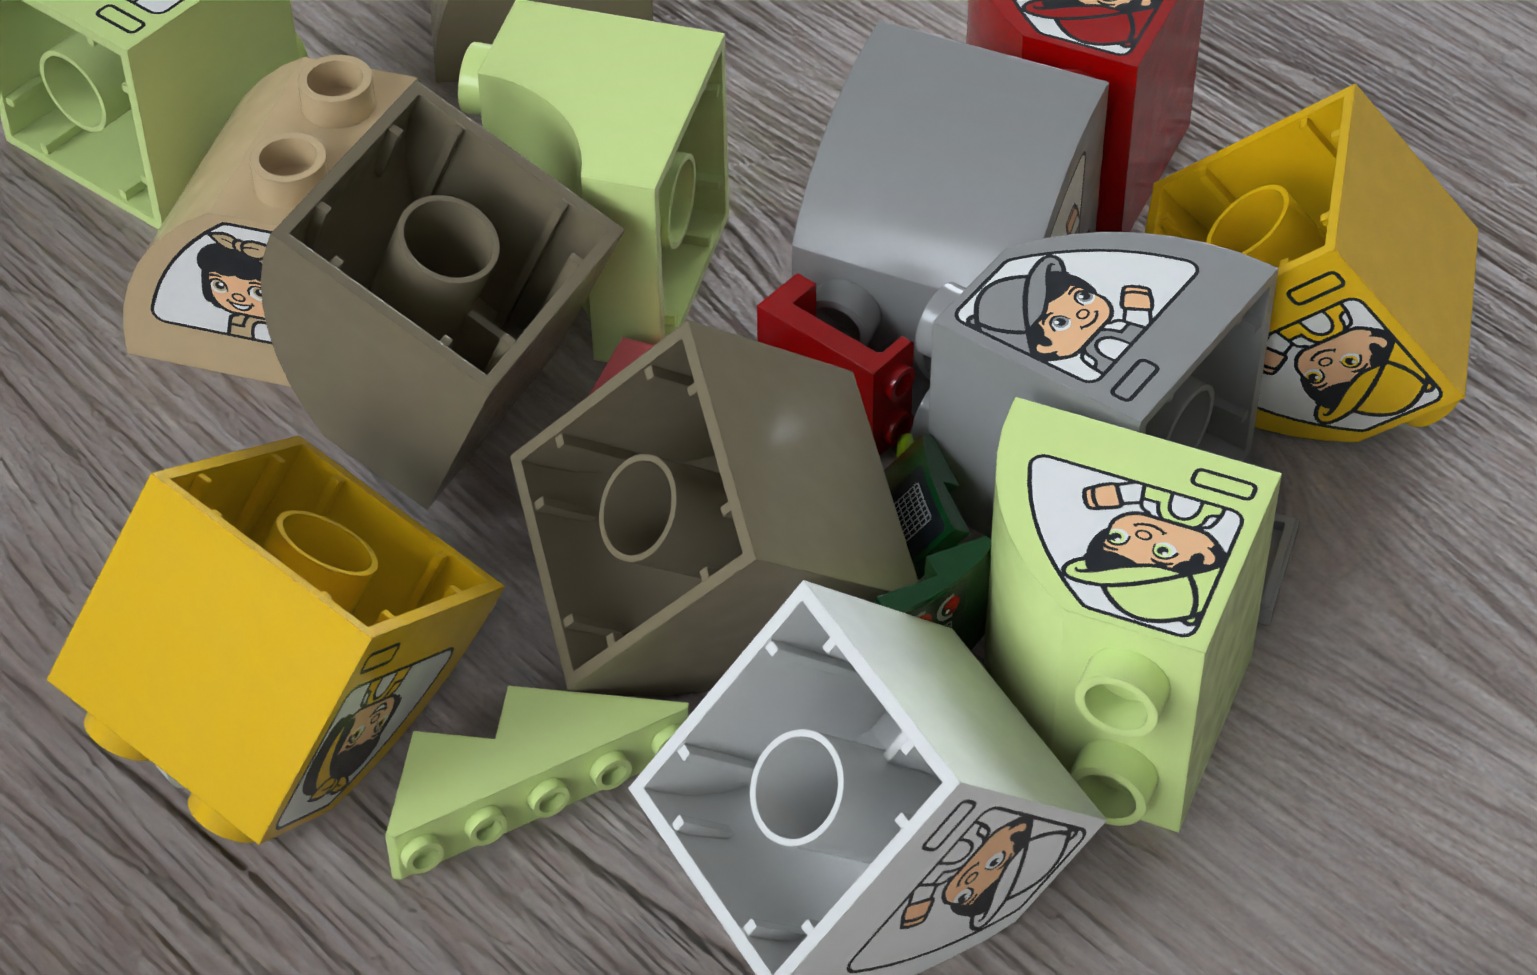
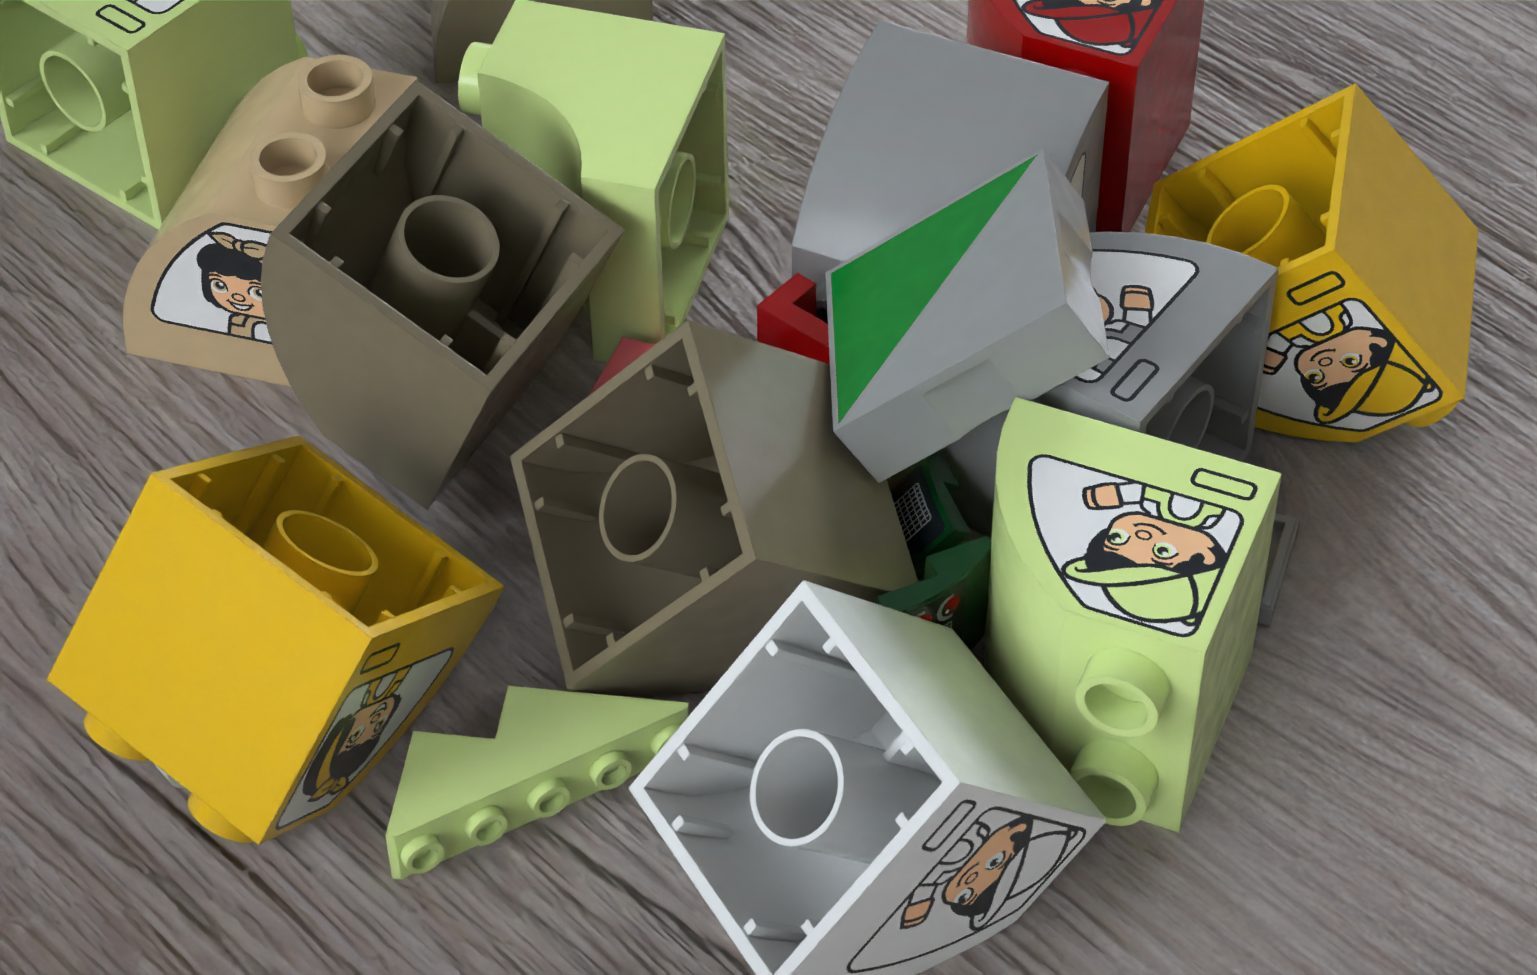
none -> light grey tile [825,148,1110,483]

